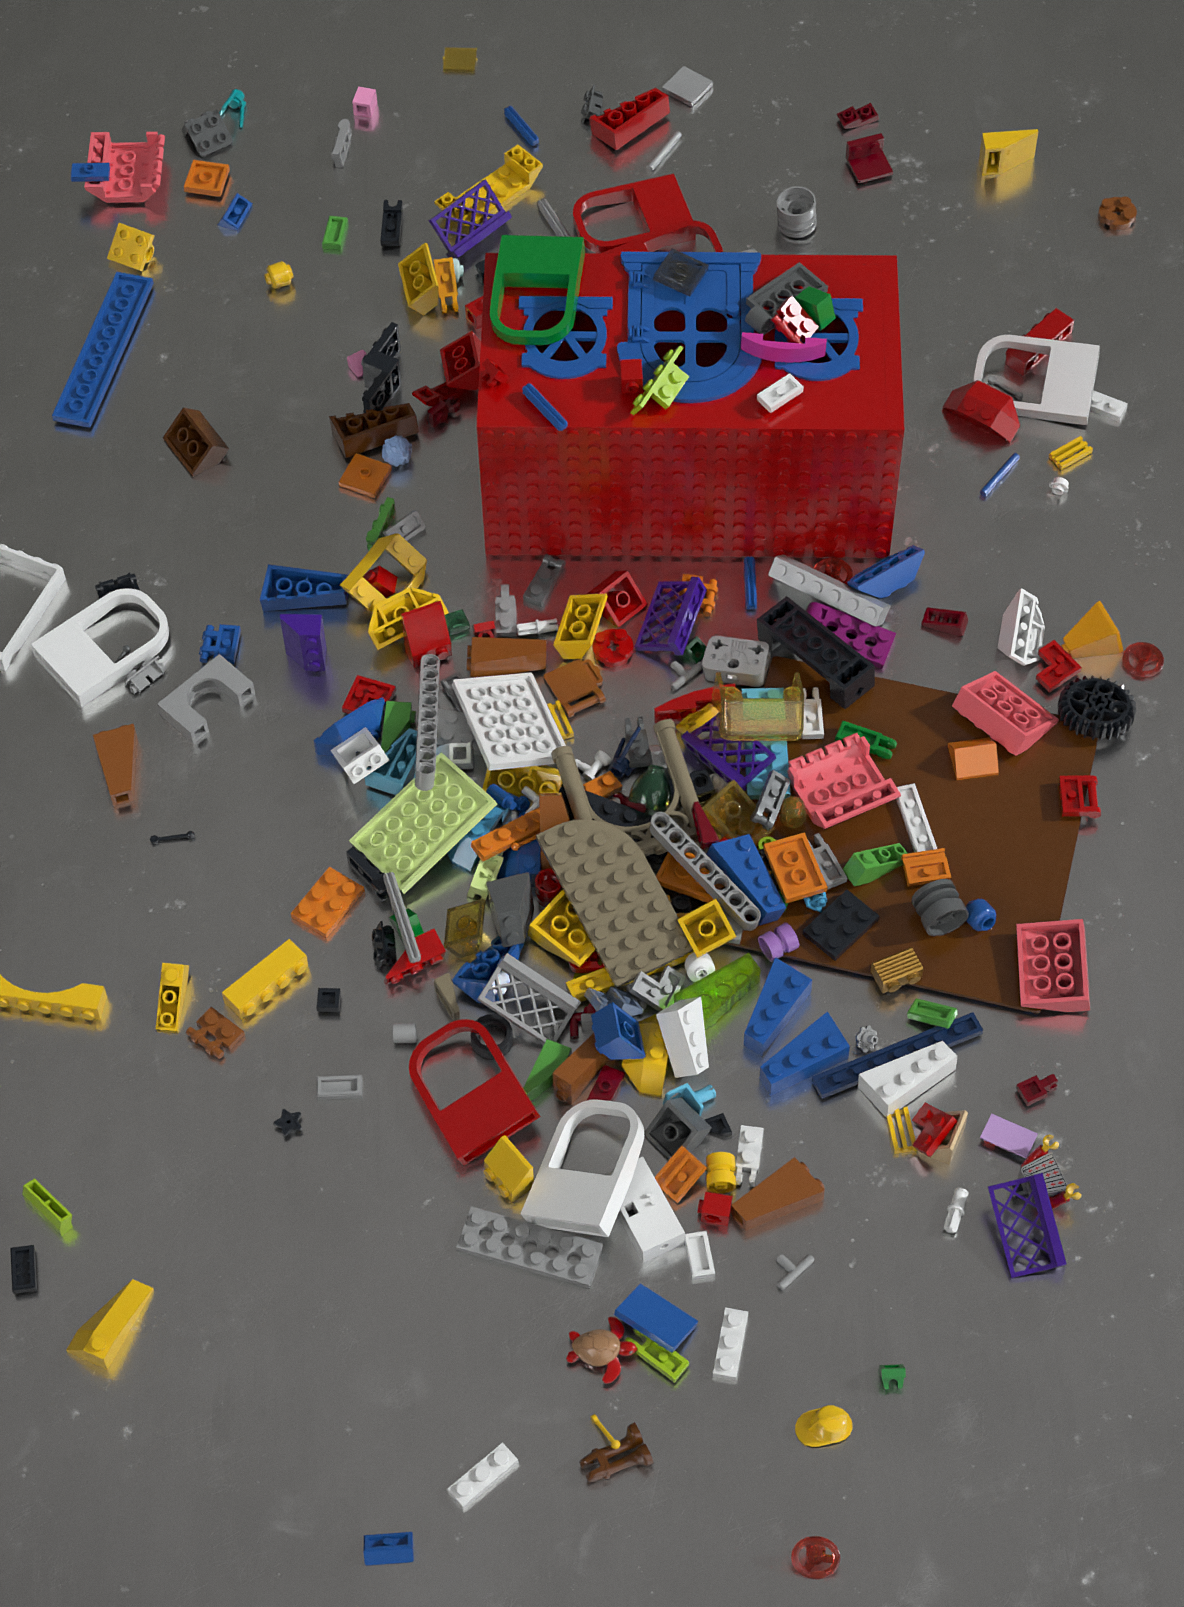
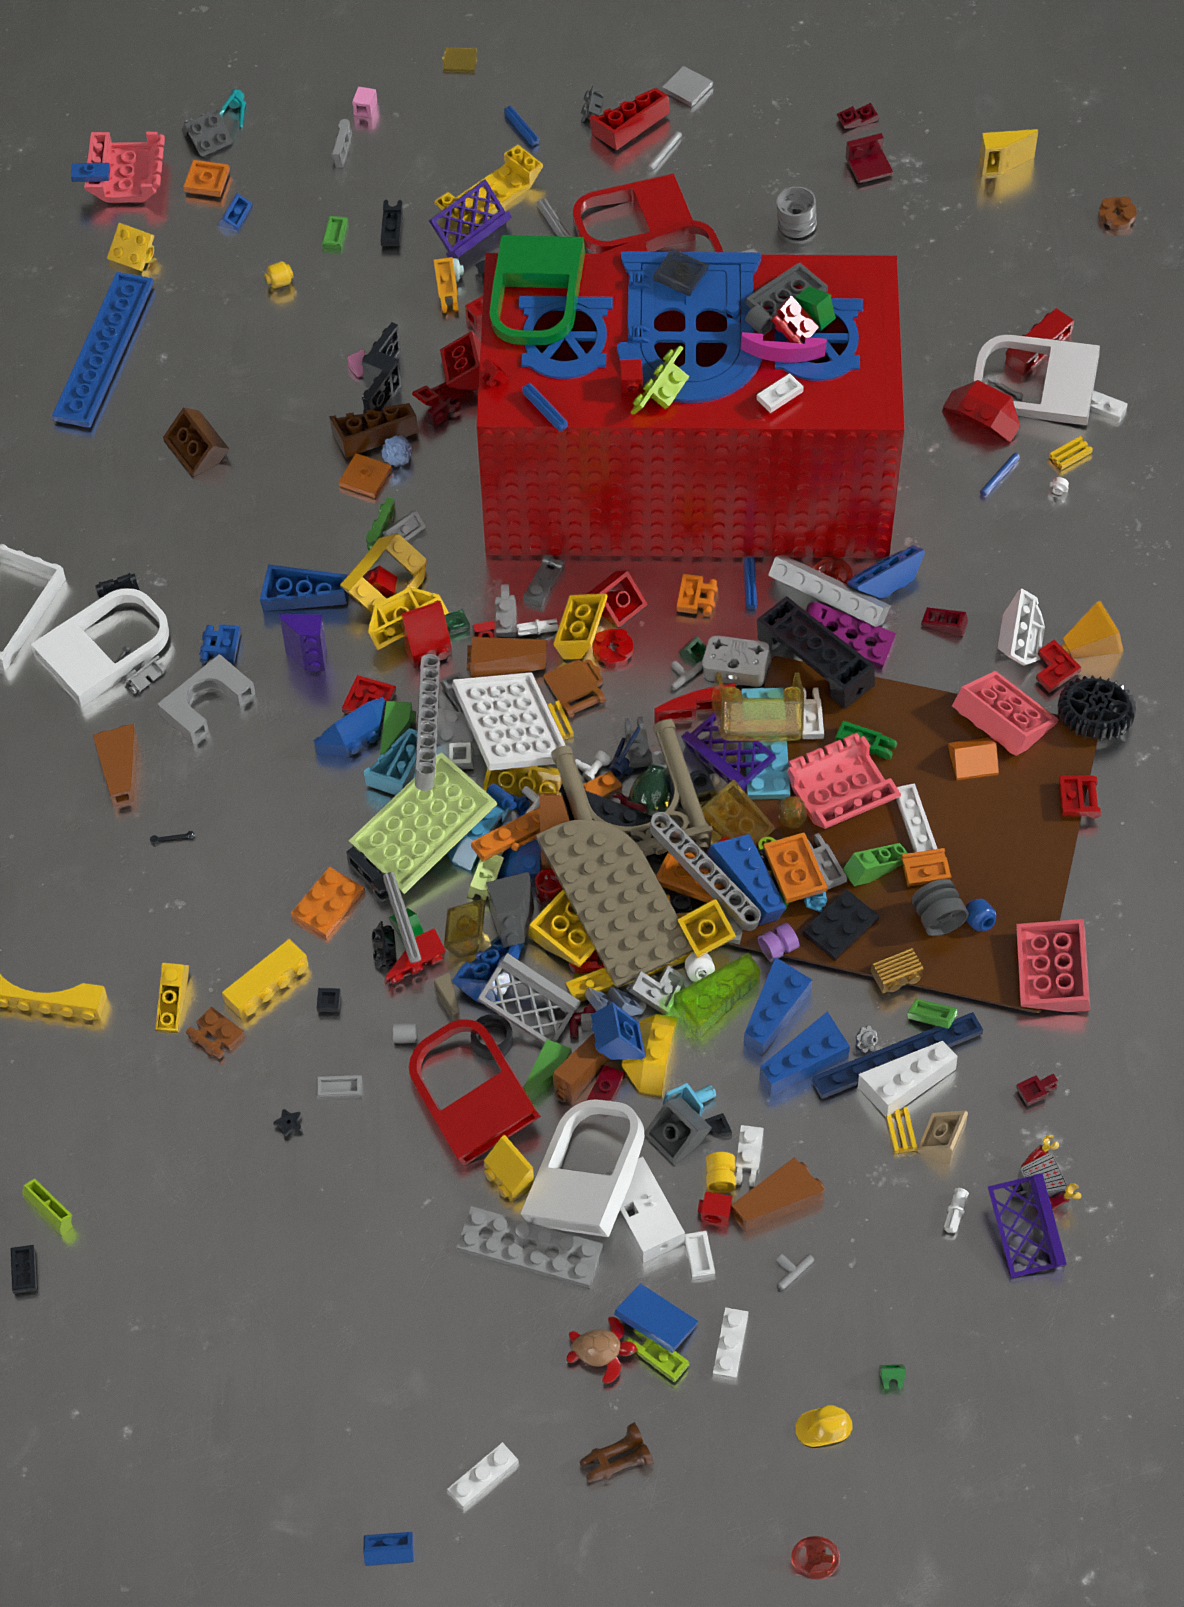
yellow wedge [66,1279,154,1370] -> none
white window [330,727,390,784] -> none
yellow slope [398,243,439,316] -> none
yellow hinge [590,1414,620,1449] -> none
dark purple fence [634,577,707,655] -> none
orange plate [655,1145,707,1203] -> none
white wedge [656,997,709,1078] -> none
yellow tile [676,703,719,734] -> none
dark red slope [691,801,719,849] -> none
plate [750,770,791,831] -> none
red plate [912,1102,957,1158] -> none
lavender piece [980,1113,1038,1158] -> none
clear red piece [1122,642,1164,677] -> none

